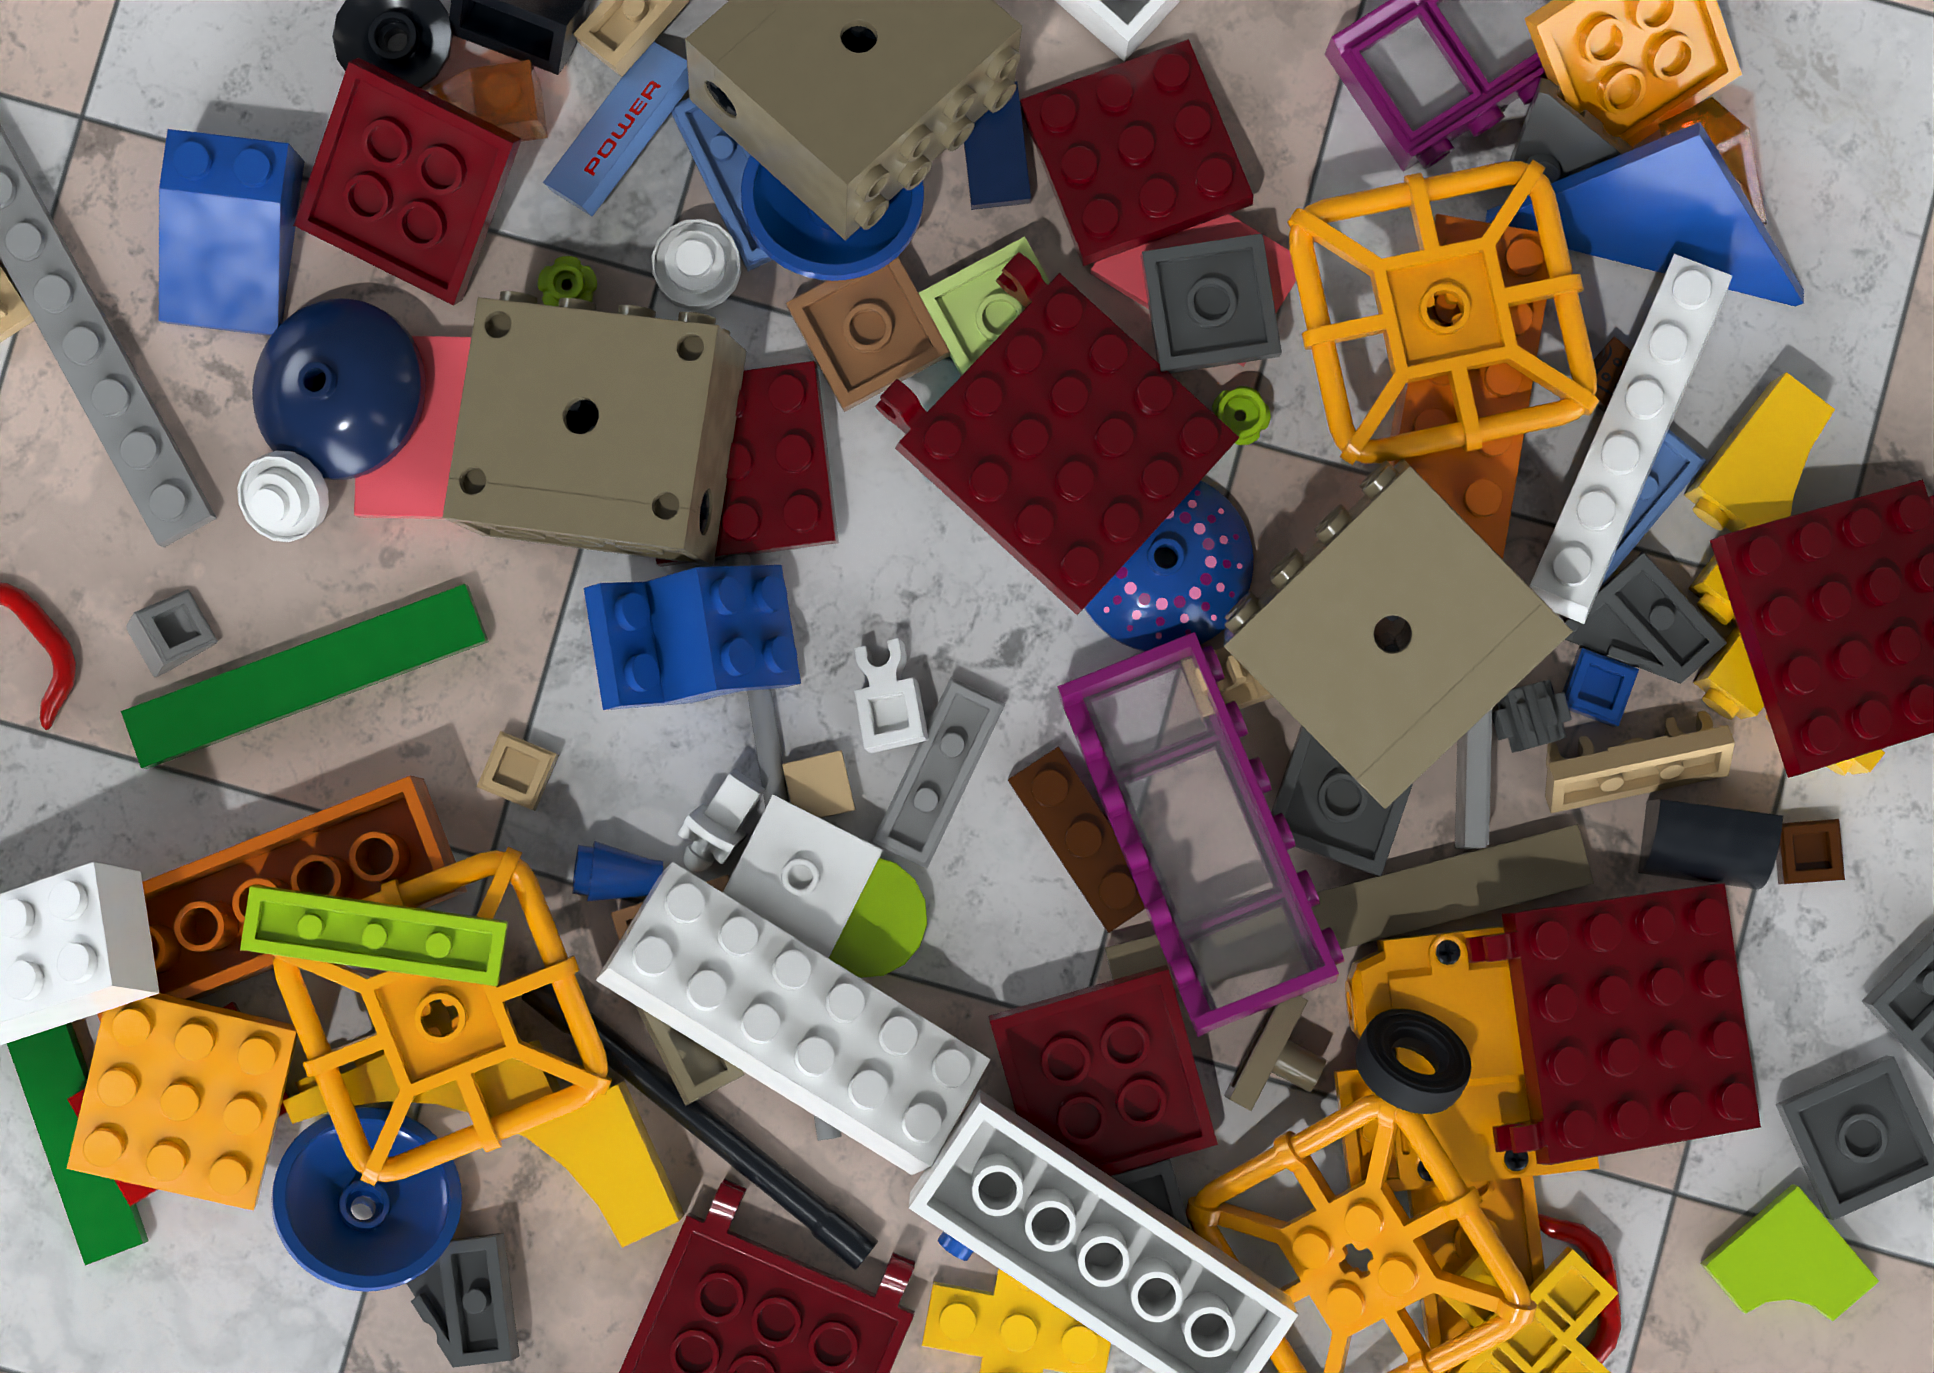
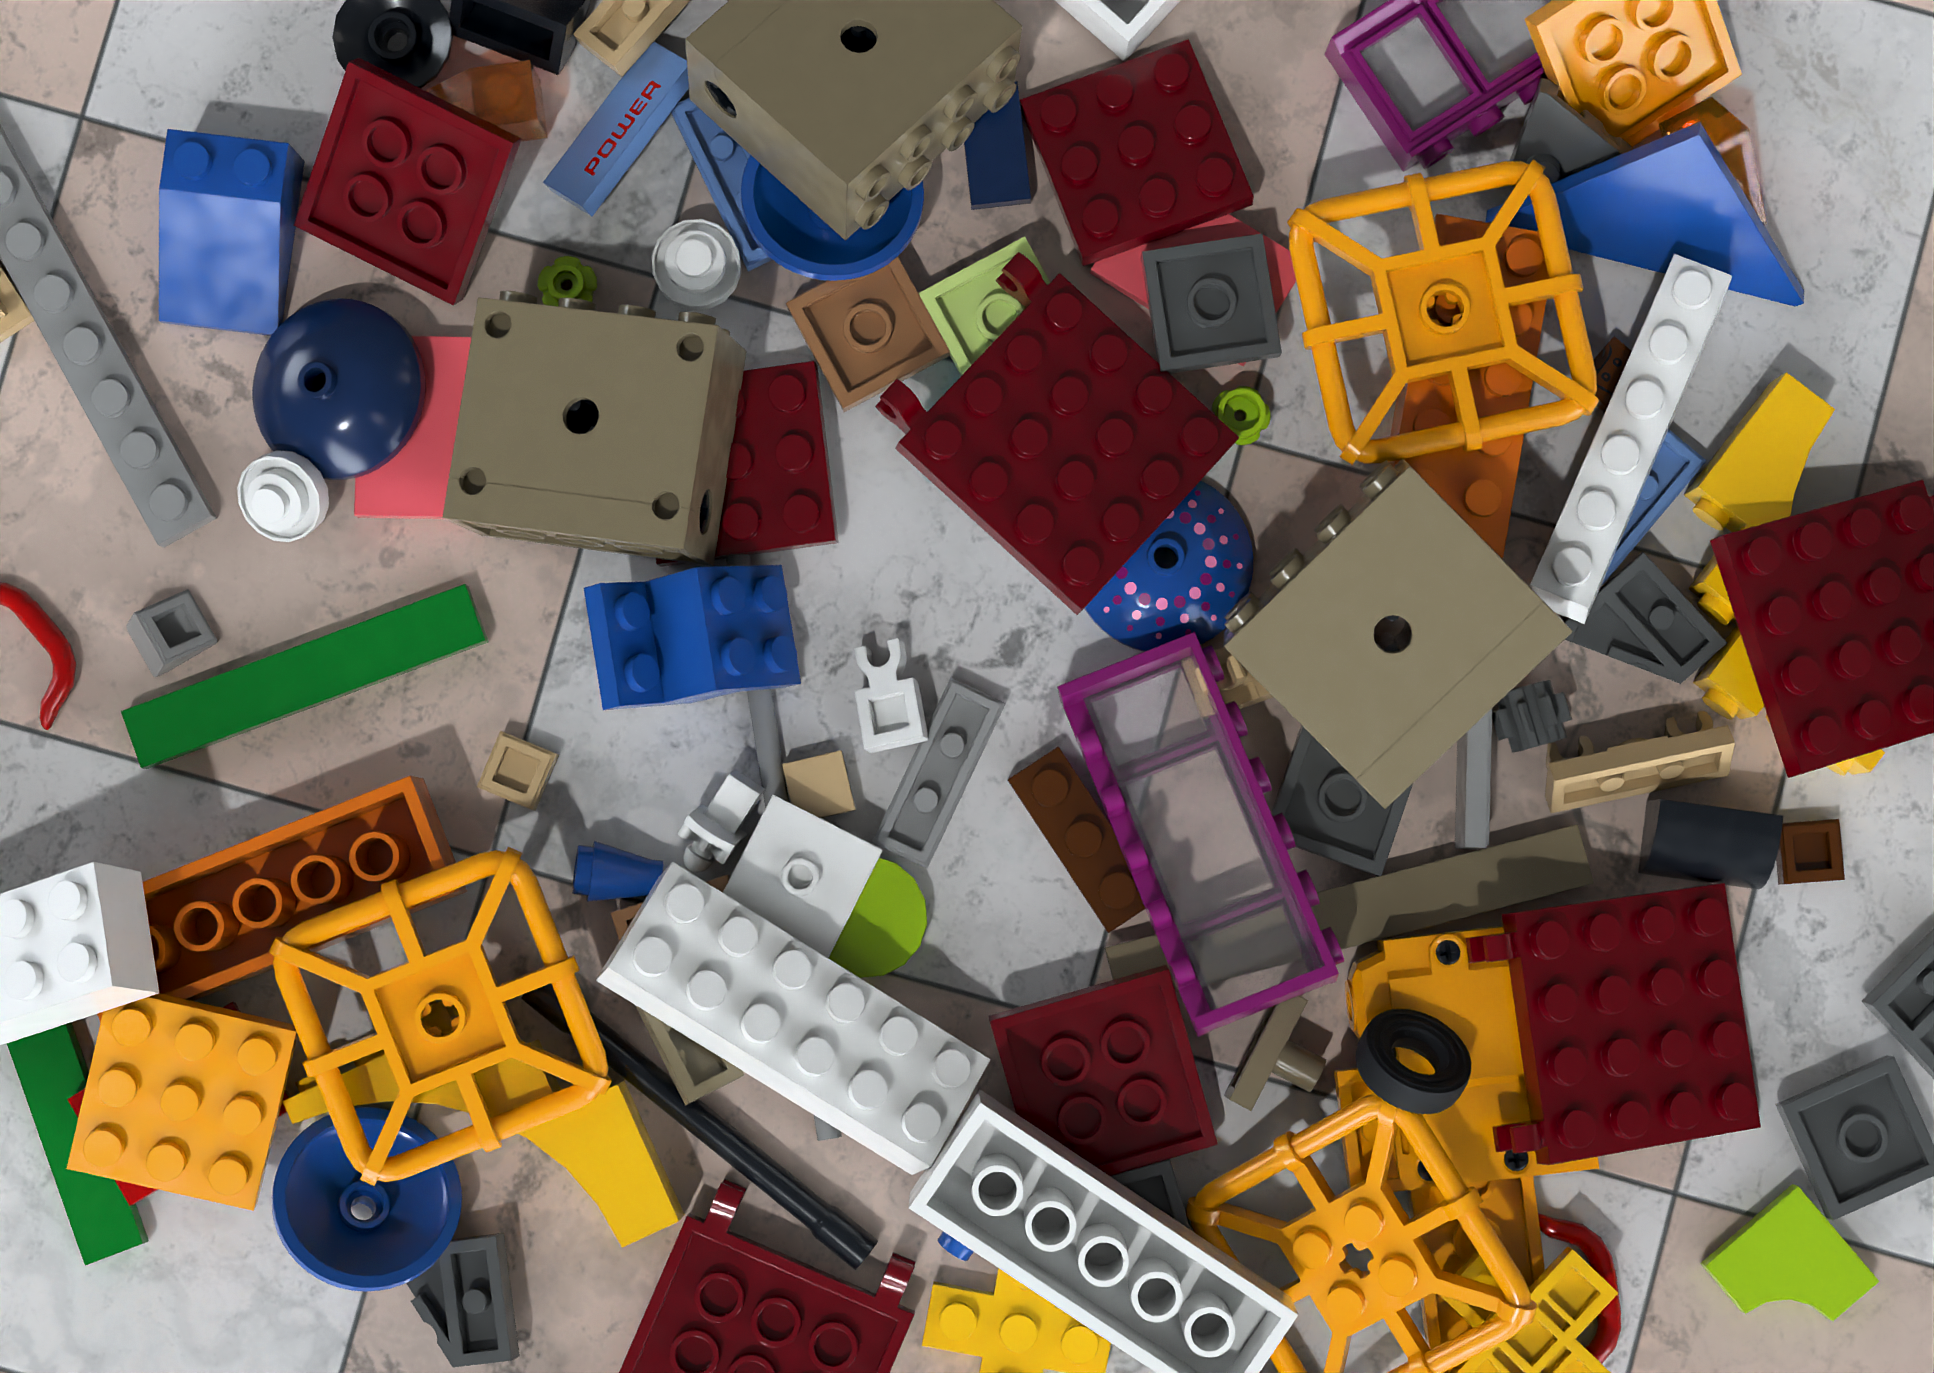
lime plate [240,885,508,986] -> none
blue tile [1562,648,1639,727] -> none

